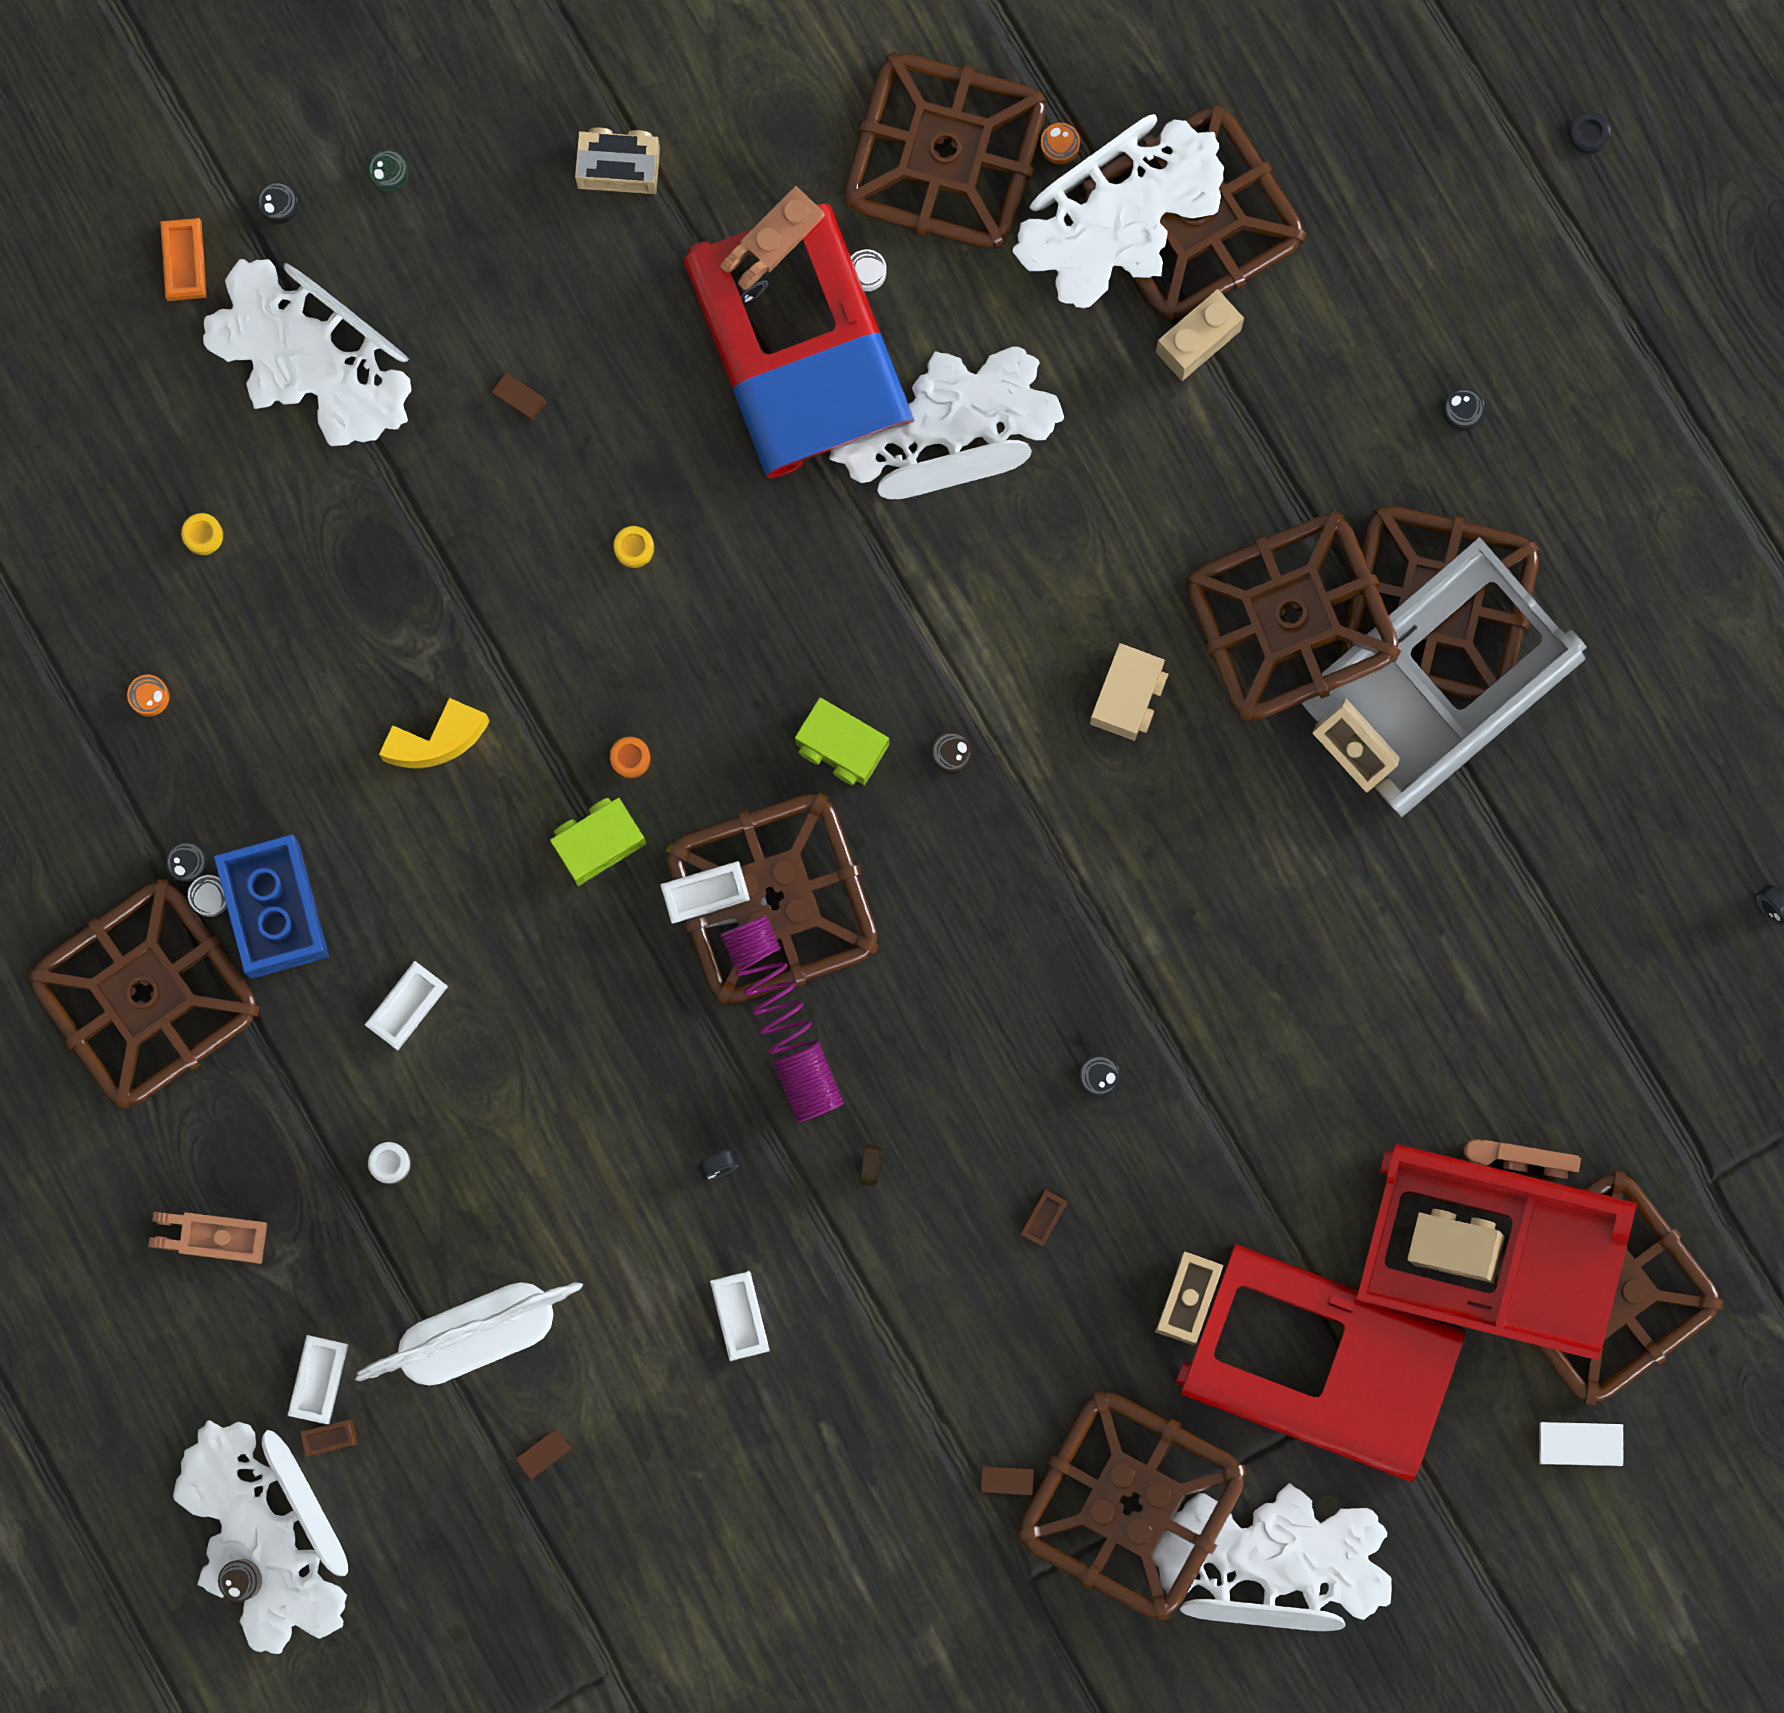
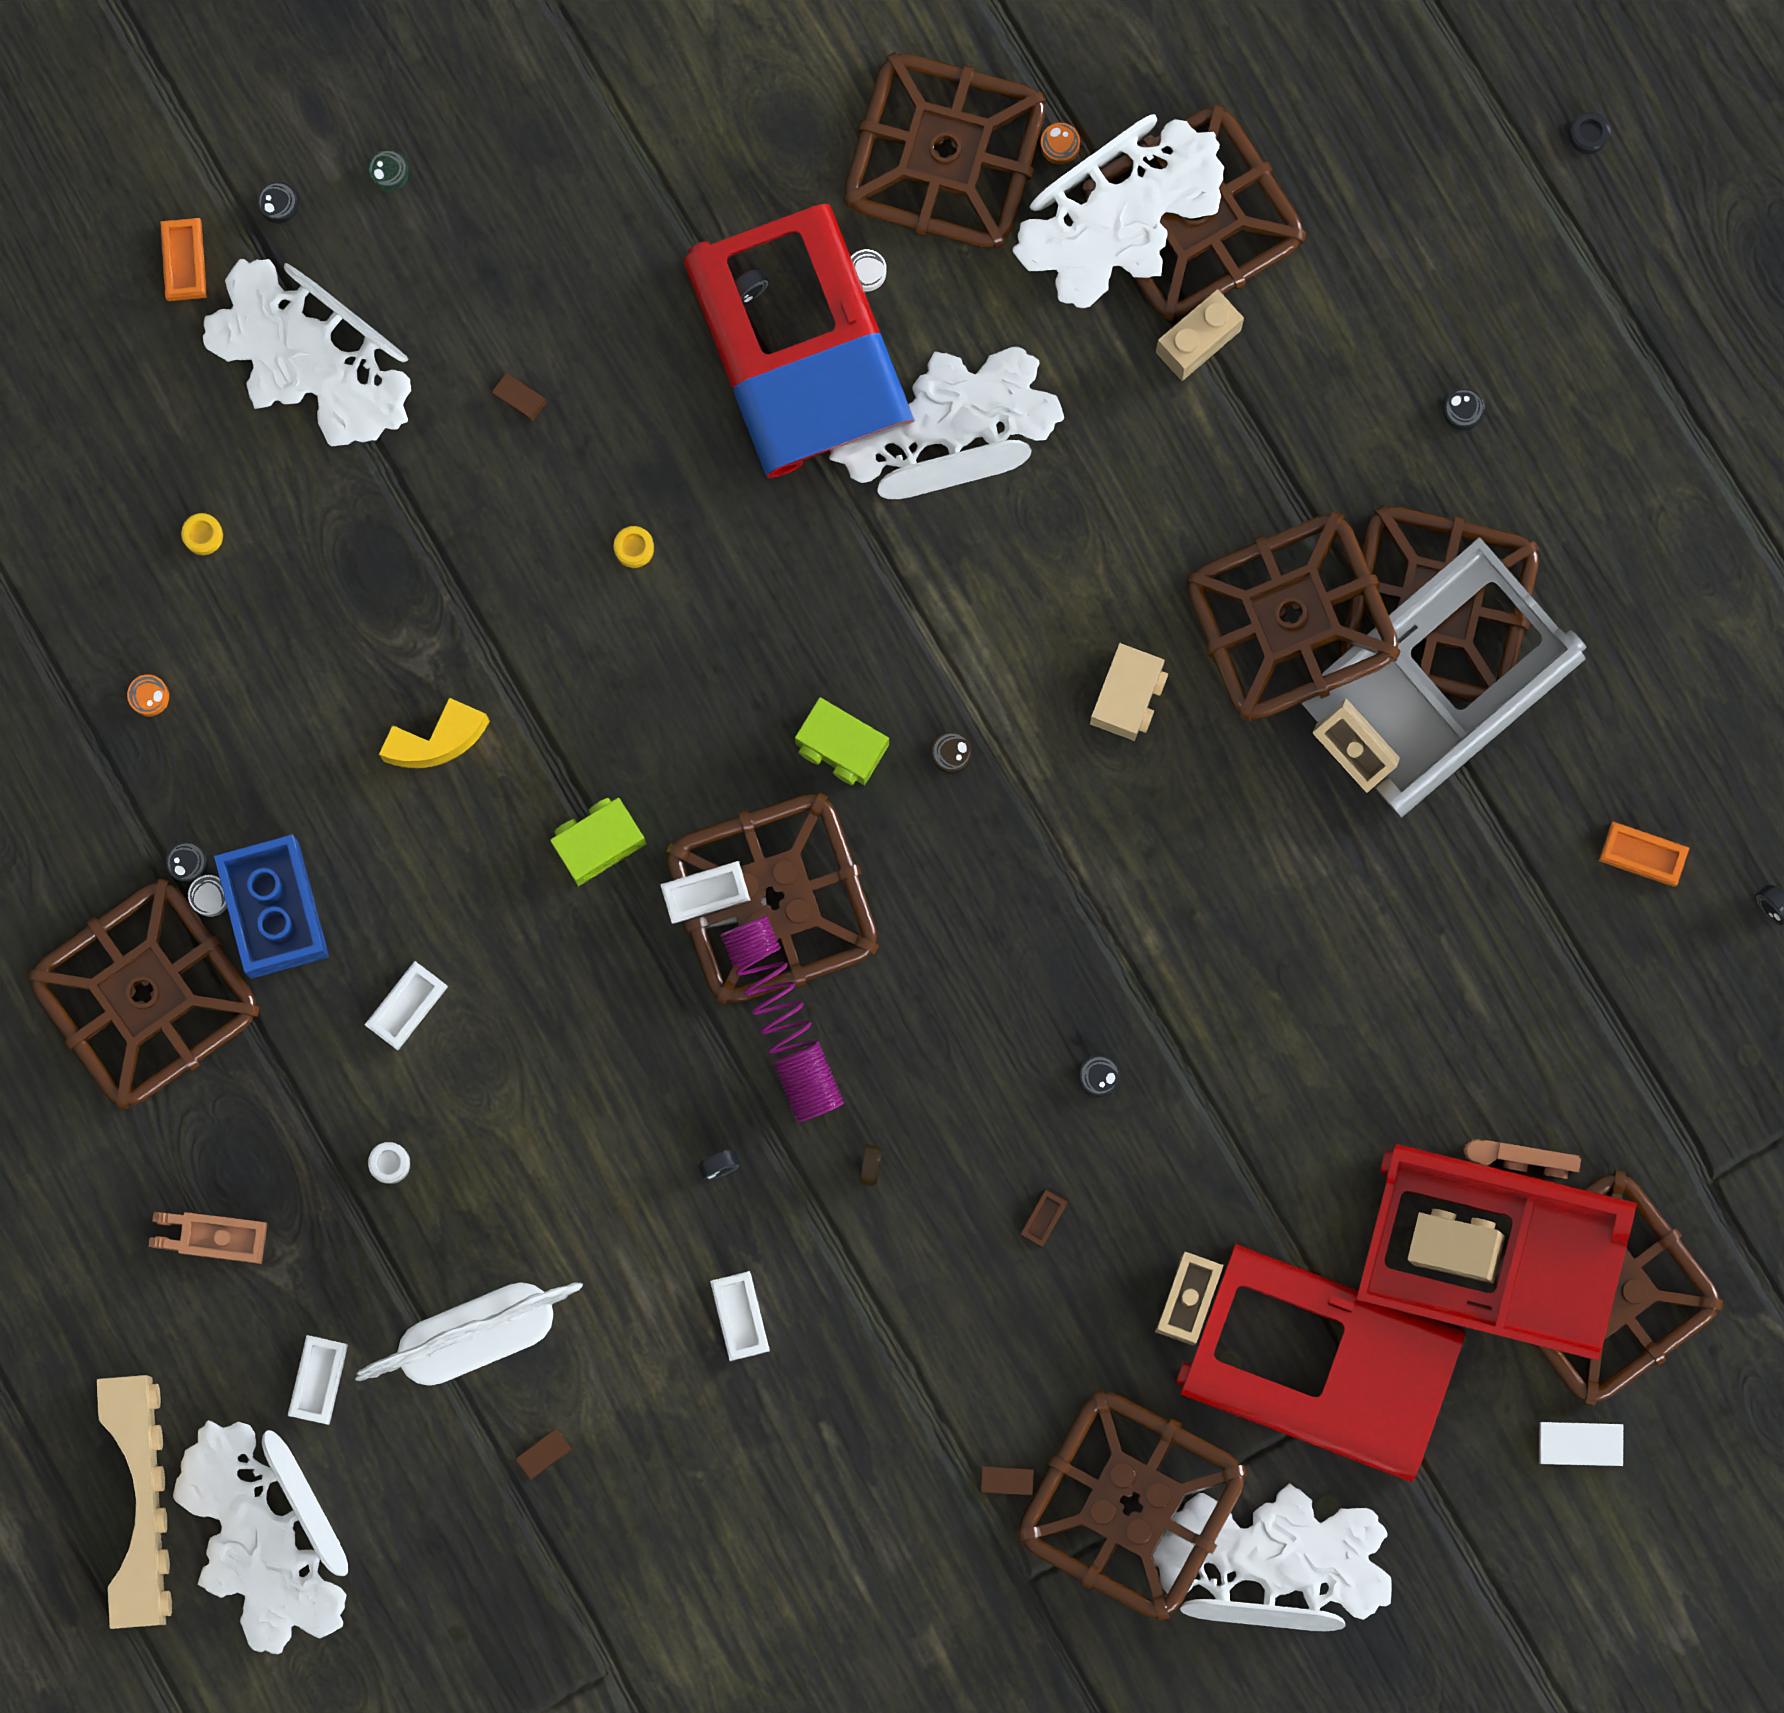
dark brown tile [218,1559,262,1602] -> none
reddish brown piece [300,1420,358,1457] -> none
brick [575,128,660,194] -> none
orange tile [610,737,651,778] -> none
nougat hinge [721,186,825,290] -> none
none -> tan arch [97,1375,172,1629]
none -> orange tile [1598,822,1689,887]

